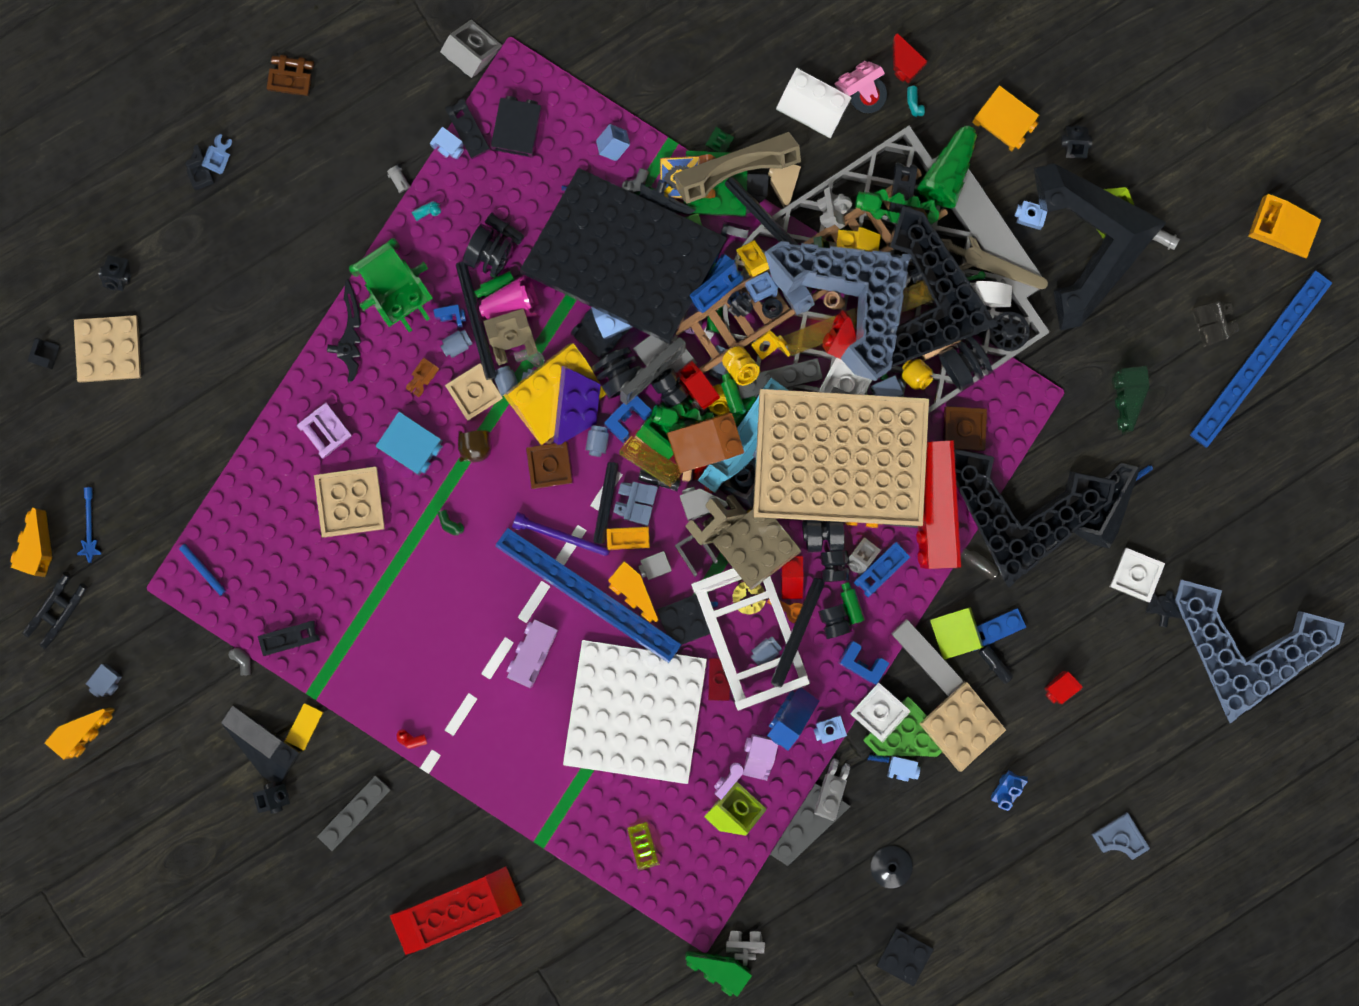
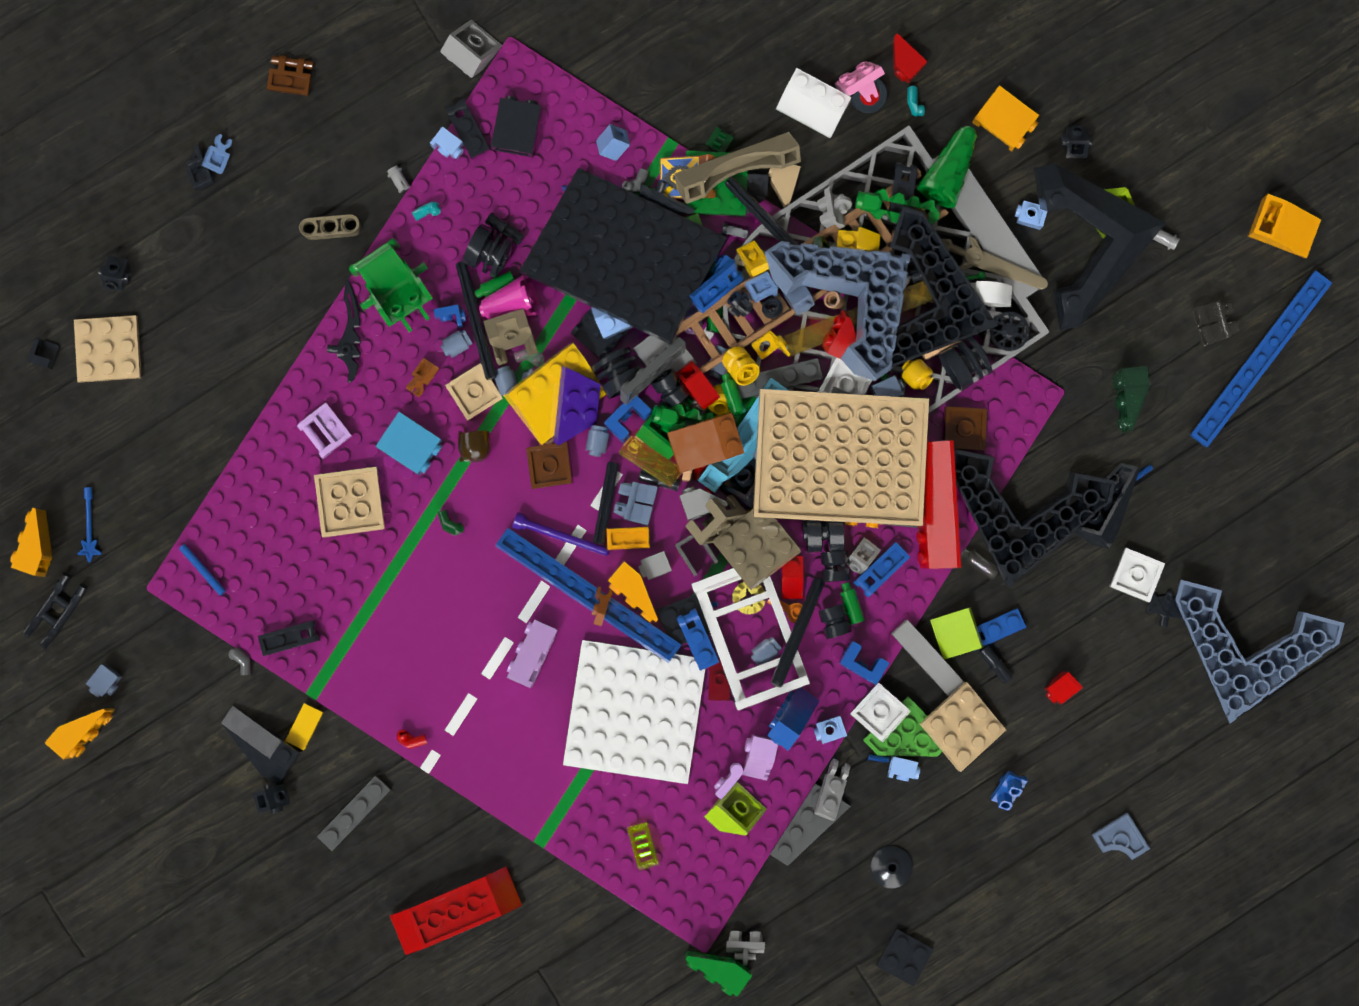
none -> dark tan beam [299,215,362,240]
none -> dark orange plate [592,586,612,626]
none -> blue plate [676,609,719,671]

